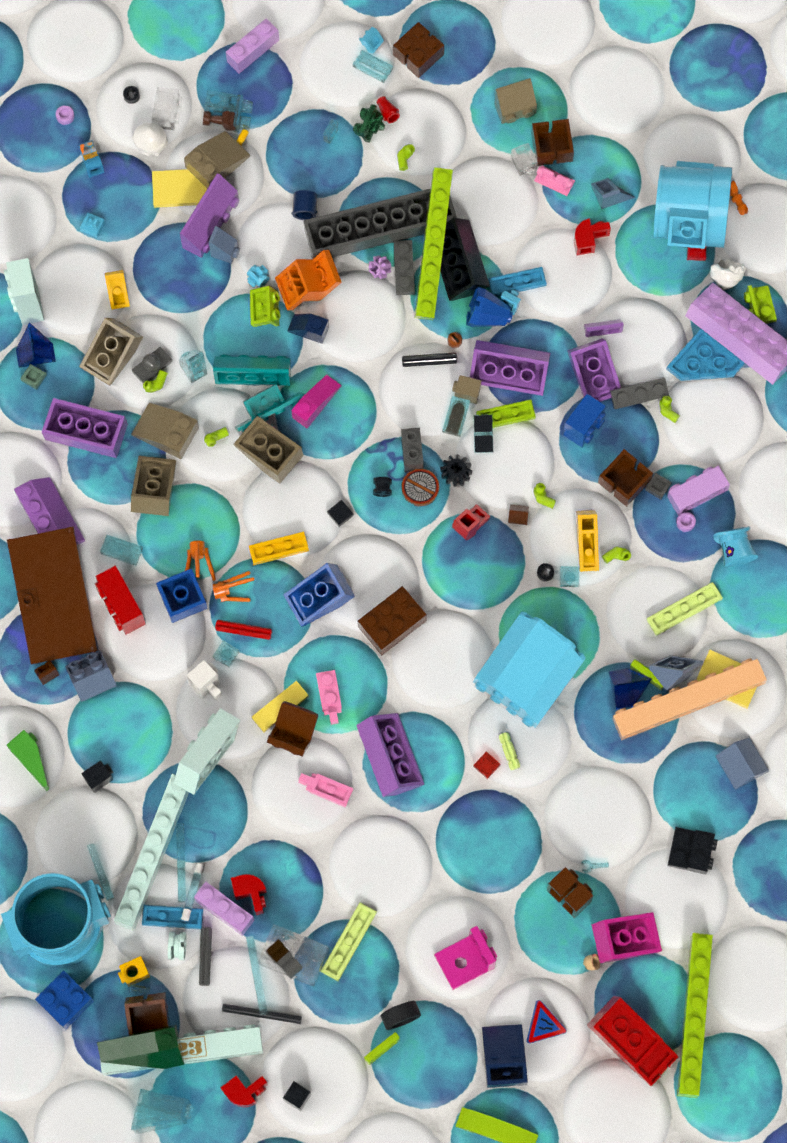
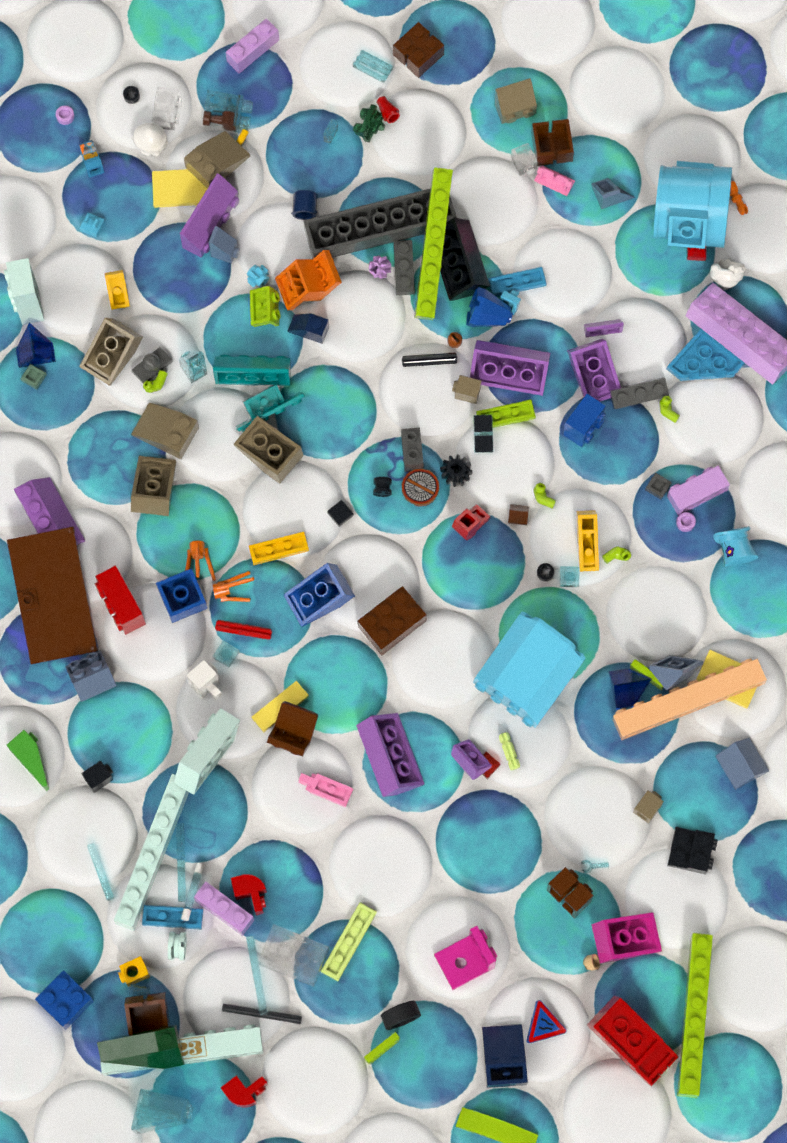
medium azure cylinder [1,873,111,968] -> none
reddish brown slope [34,661,59,685] -> none
medium lavender brick [42,398,128,458] -> none
clear light blue plate [100,535,143,566] -> none
dark grey axle [199,927,212,986] -> none
lime arm [204,427,229,447] -> none
leg [265,939,303,979] -> none
black brick [283,1081,312,1112] -> none
dark pink slope [291,375,342,428] -> none
bright pink hinge [316,670,342,725] -> none
medium azure tile [359,27,384,54] -> none
lime arm [397,144,415,171] -> none
clear light blue tile [442,396,470,437] -> none
red brick [574,218,611,256] -> none
reddish brown piece [598,449,653,507] -> none
yellowish green tile [646,582,723,636] -> none
lime bracket [744,285,777,324] -> none
none -> medium lavender slope [451,739,492,780]
none -> dark tan brick [633,790,664,824]

